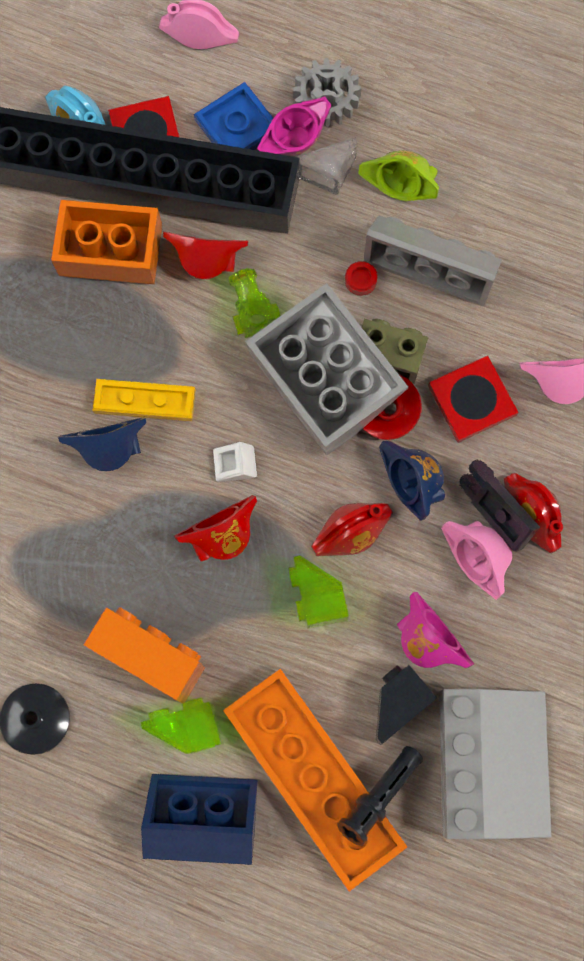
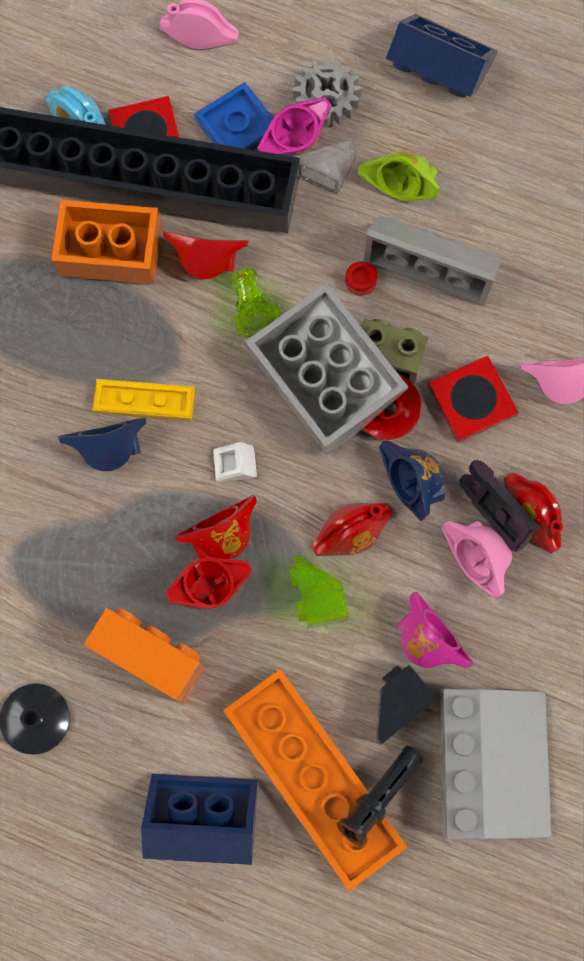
clear neon green slope [141,698,223,754] -> none
none -> red hat [165,557,252,610]
none -> dark blue slope [386,14,498,98]

